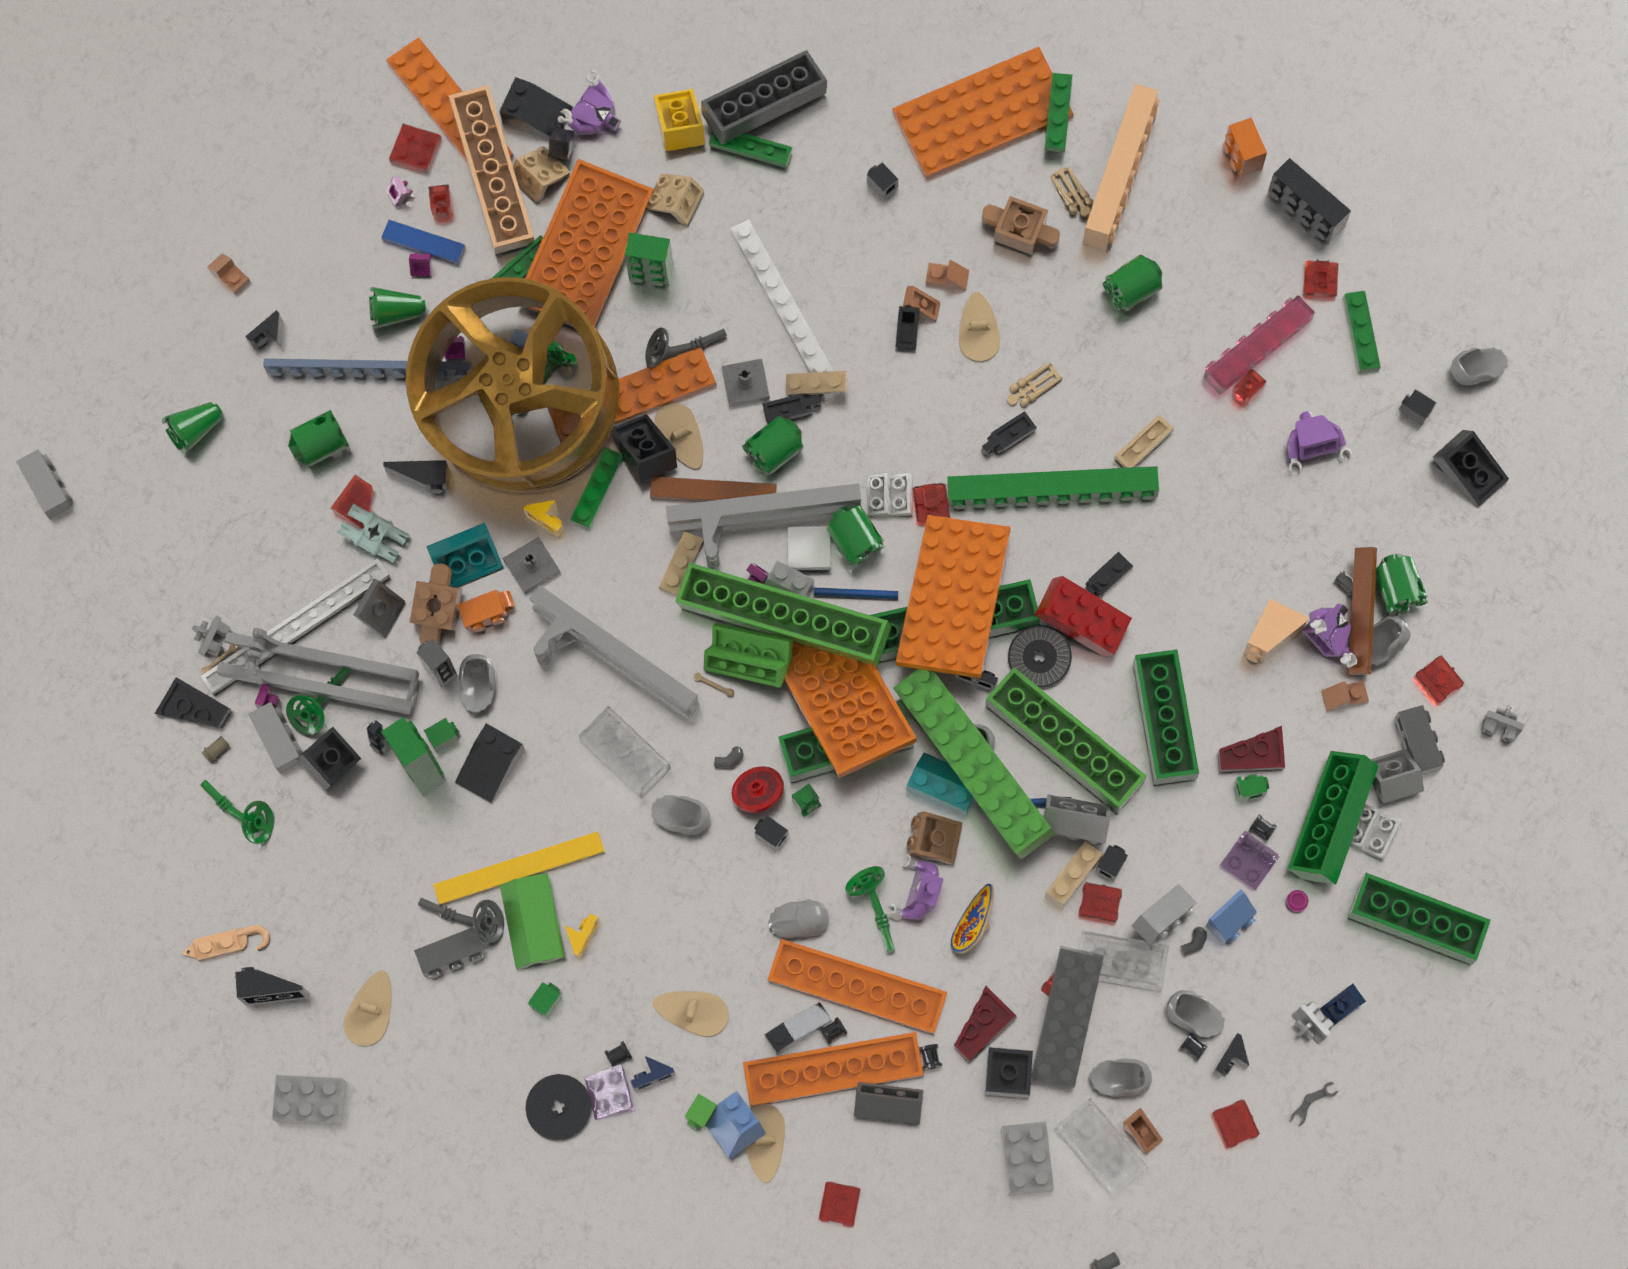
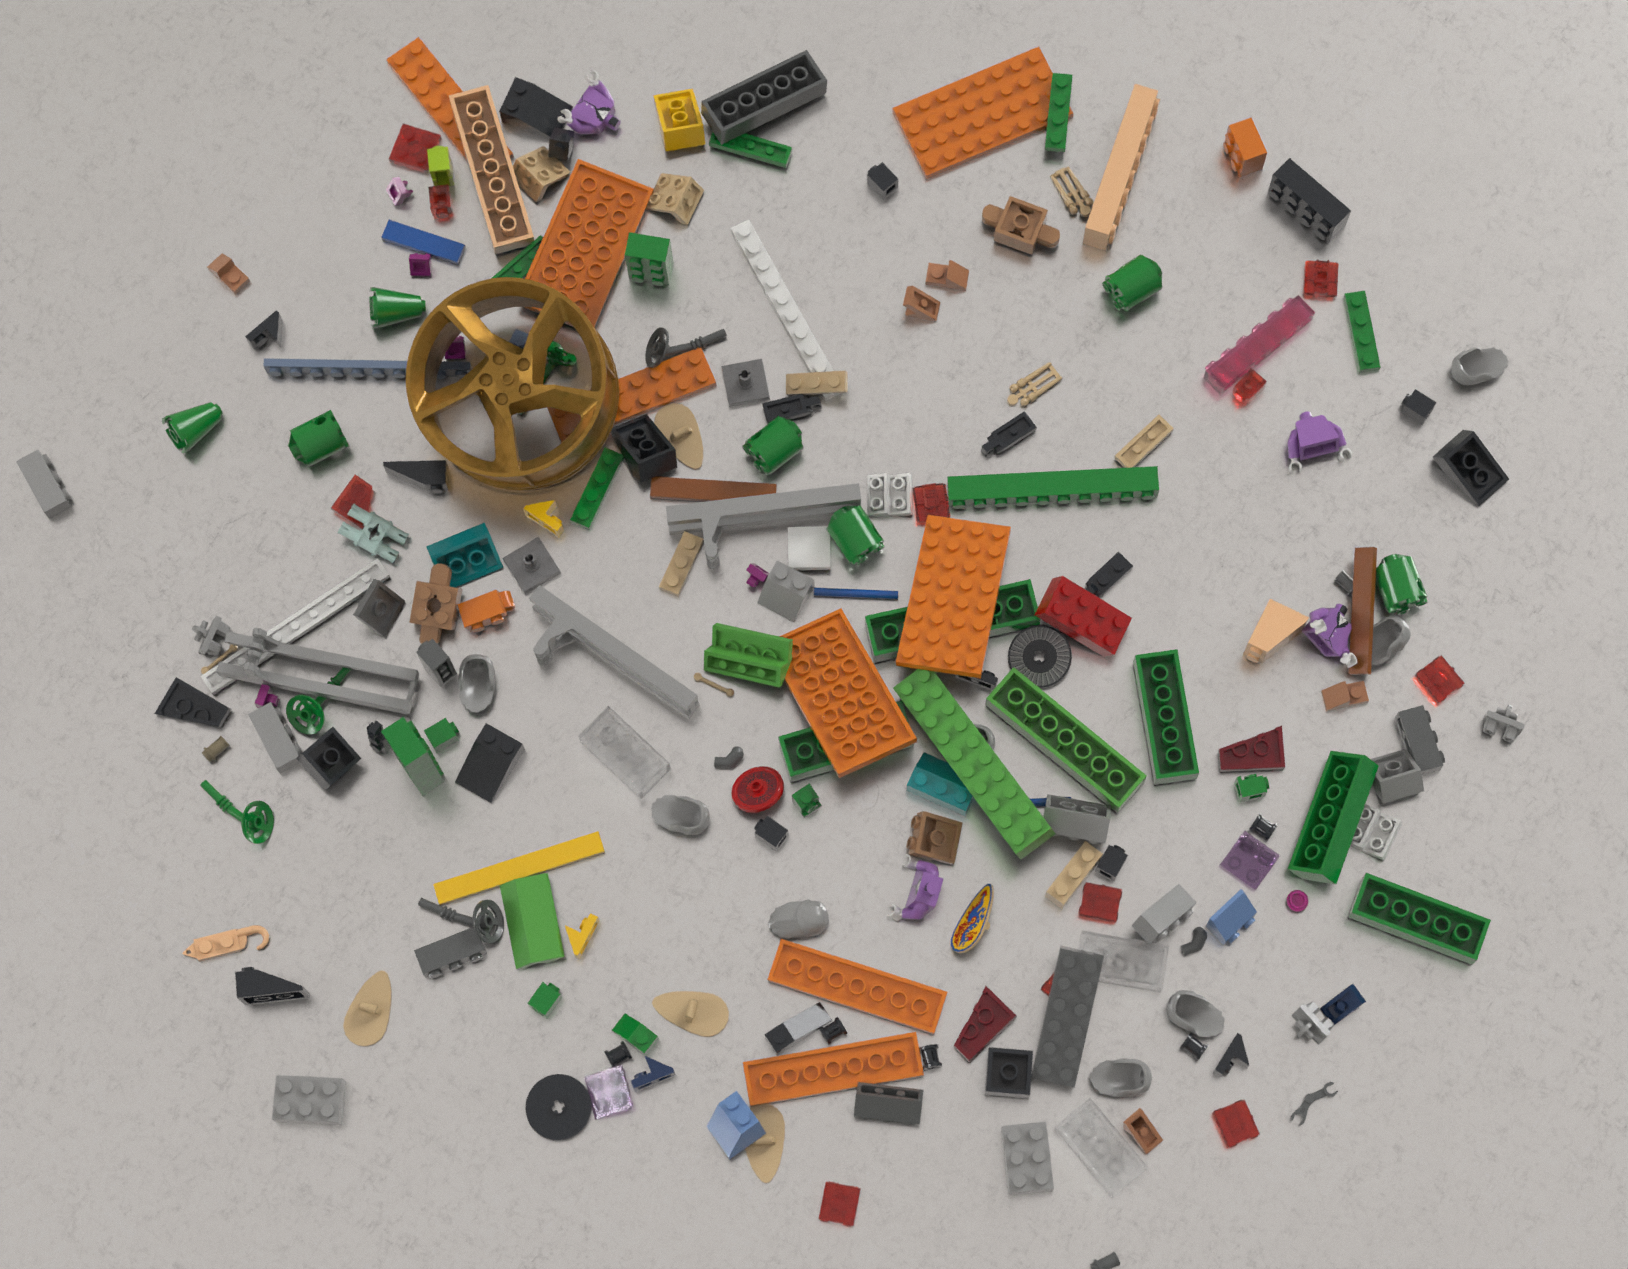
bright green brick [675,562,891,667] -> none
bright green brick [685,1093,717,1130] -> none
green dish [845,866,895,953] -> none
black slope [895,306,920,349] -> none
tan shield [959,292,1000,362] -> none
none -> lime piece [427,146,455,188]
none -> green slope [611,1013,659,1056]

